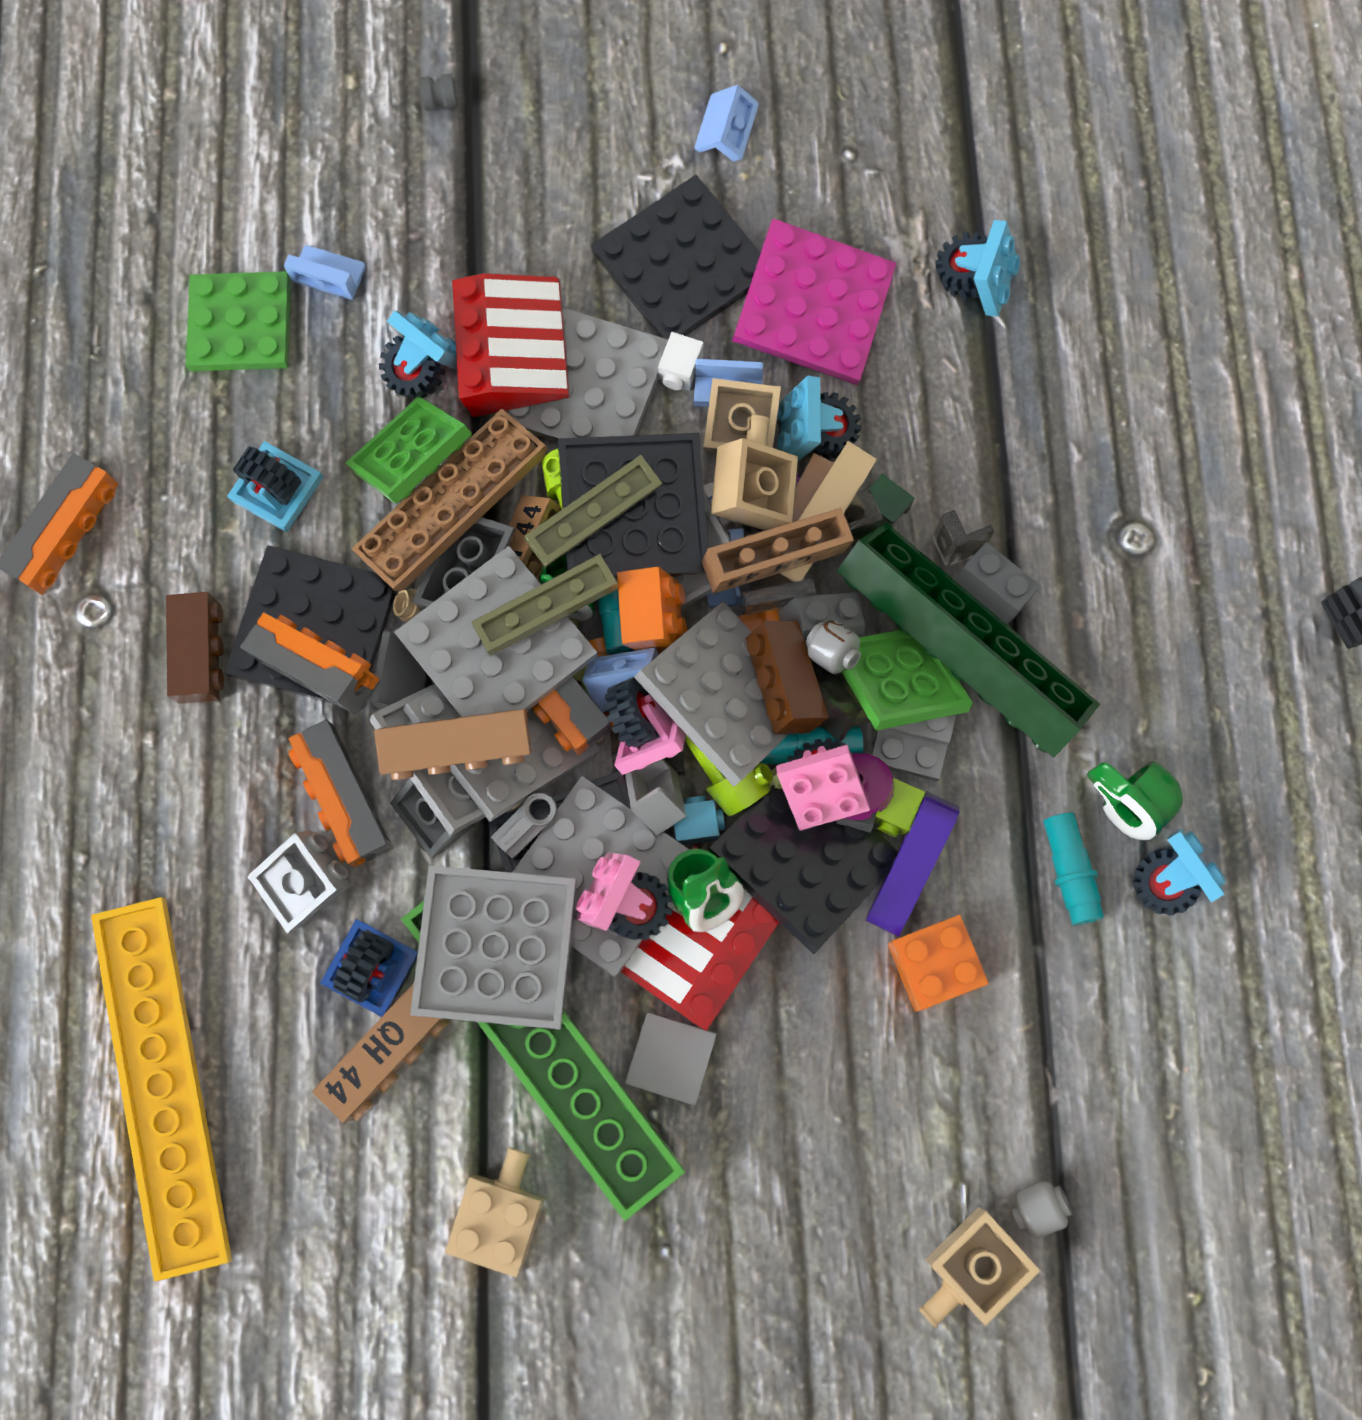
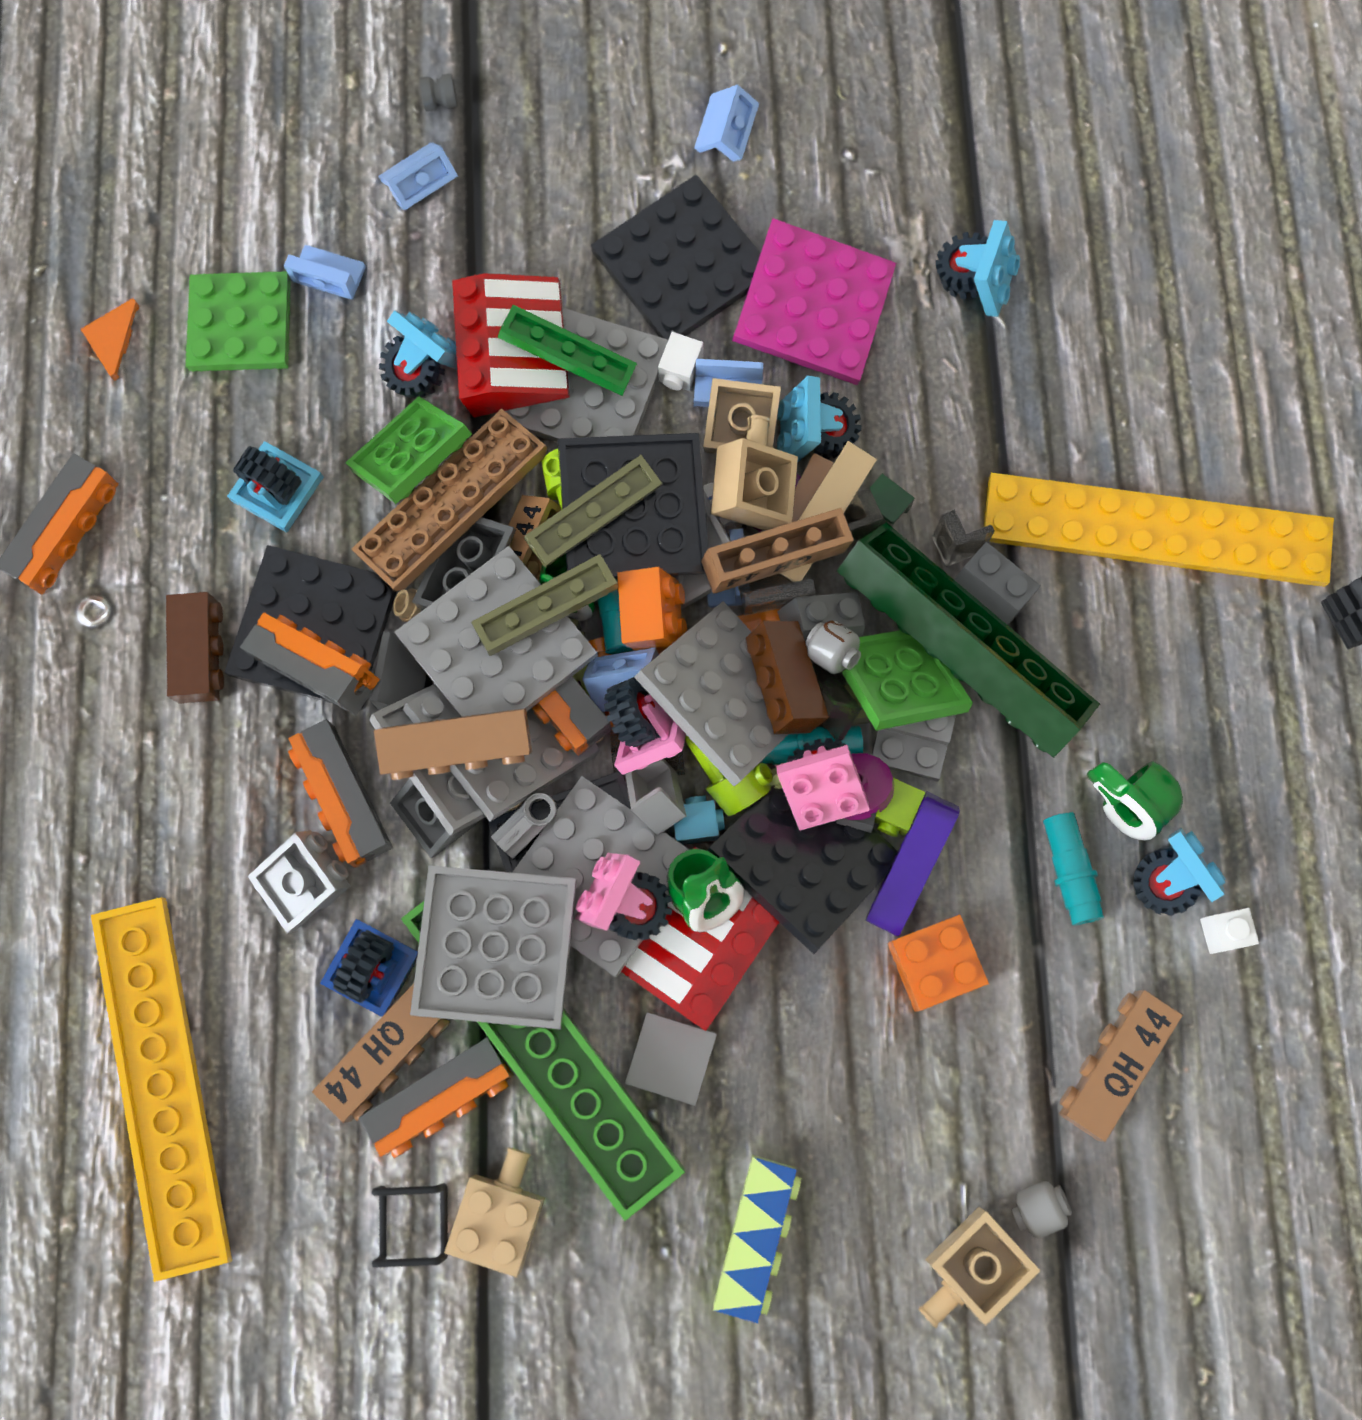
none -> orange tile [81,298,140,381]
none -> piece [359,1037,514,1159]
none -> black piece [371,1183,448,1268]
none -> light blue panel [378,143,458,211]
none -> green plate [498,305,637,396]
none -> brick [713,1155,801,1324]
none -> yellow plate [982,473,1334,587]
none -> medium nougat brick [1059,990,1183,1142]
none -> white brick [1200,908,1259,954]

